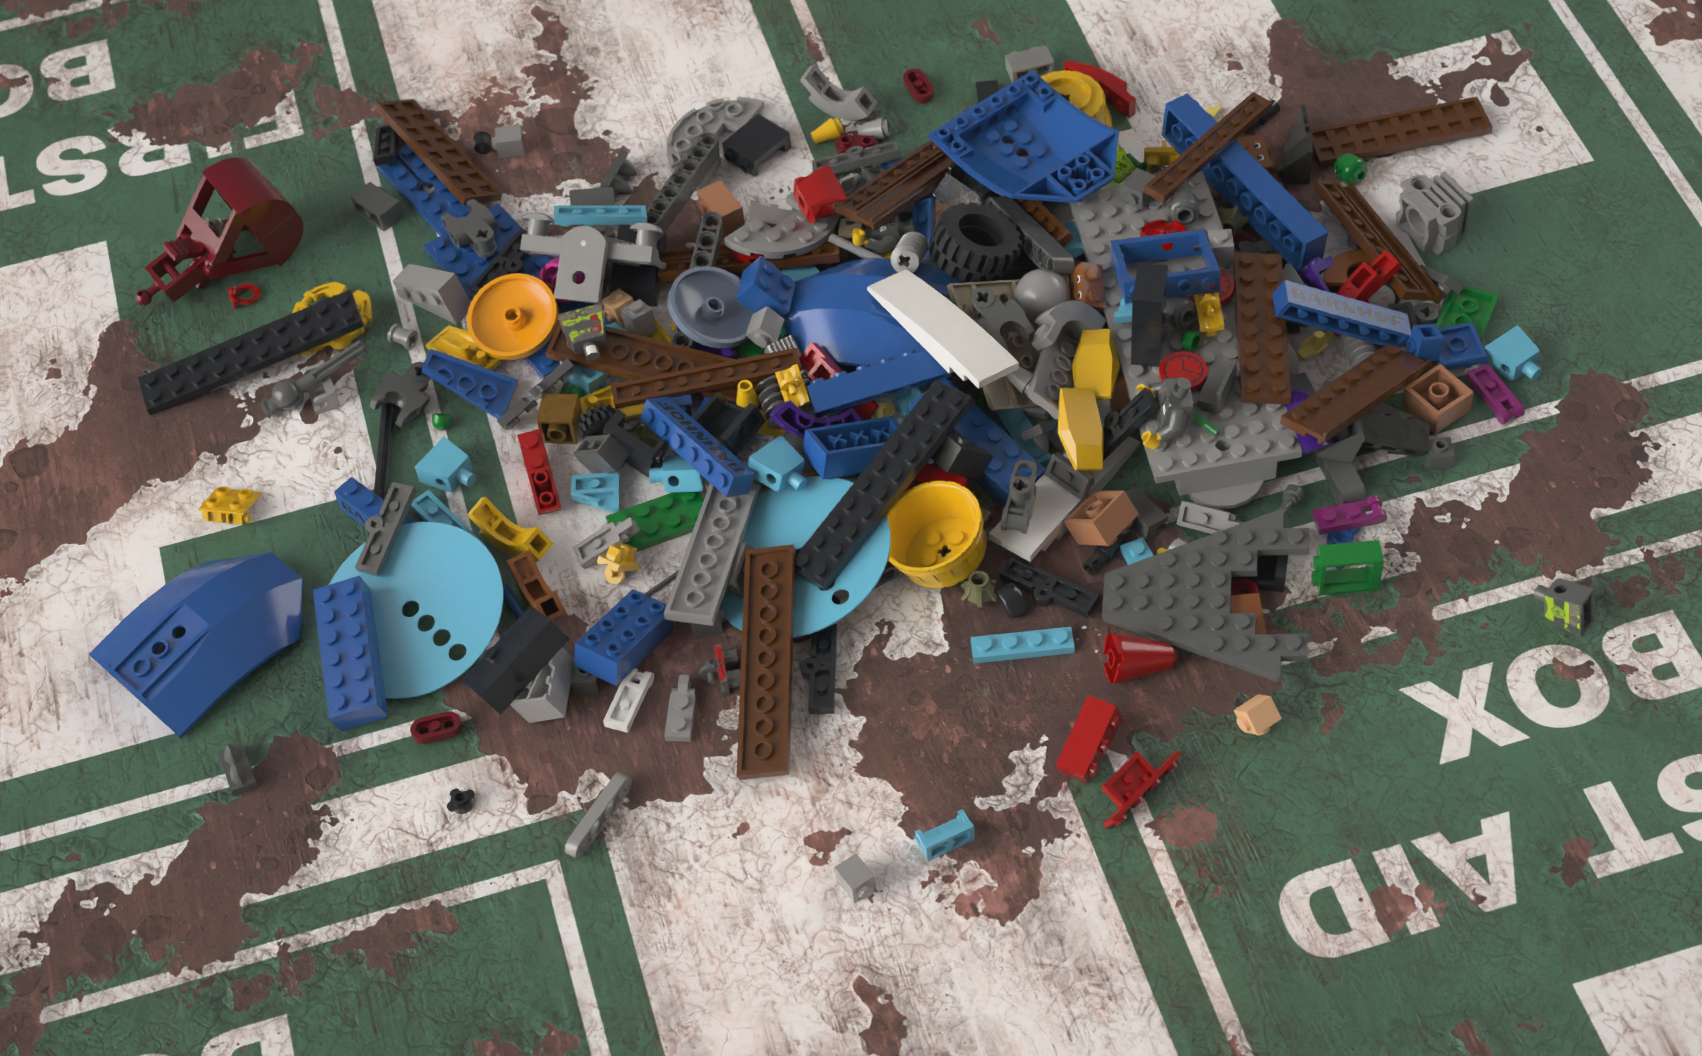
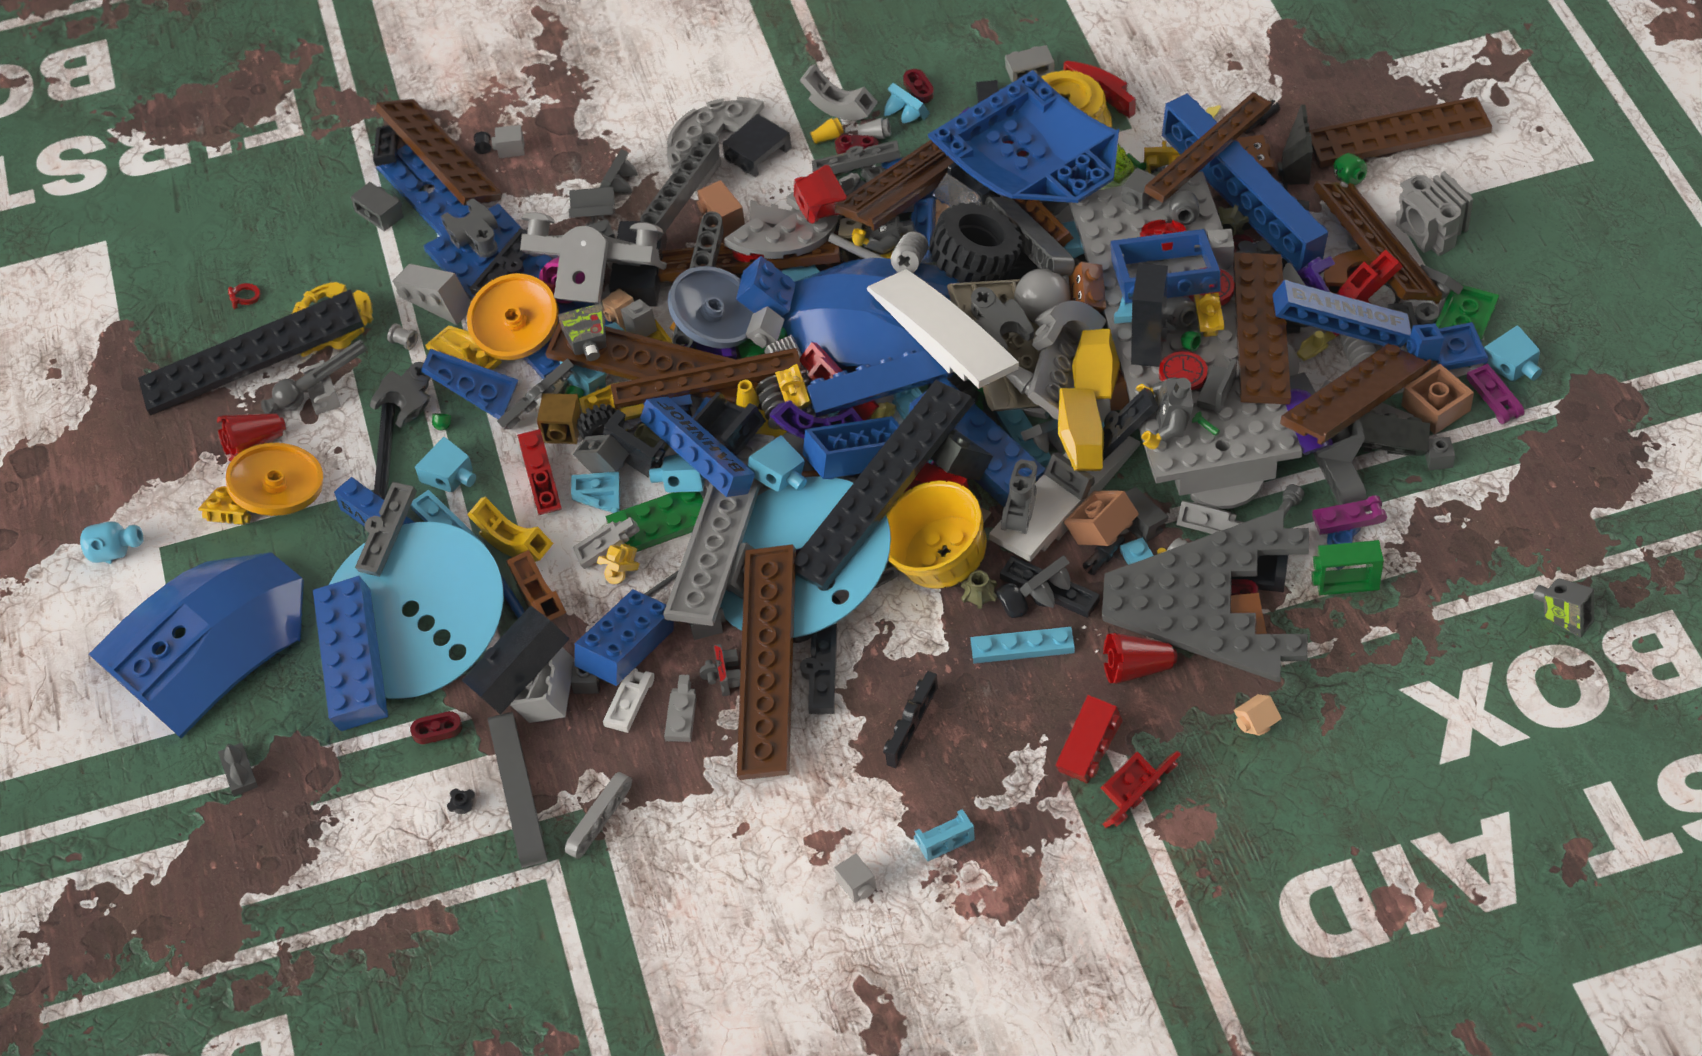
dark red piece [135,157,304,306] -> none
medium azure plate [554,205,647,226] -> none
none -> medium azure piece [80,521,144,564]
none -> red cone [217,413,286,462]
none -> light orange dish [226,443,323,516]
none -> dark grey beam [488,711,548,868]
none -> black hinge [883,671,938,768]
none -> medium azure tile [884,83,930,123]
none -> dark grey tile [1019,555,1070,608]

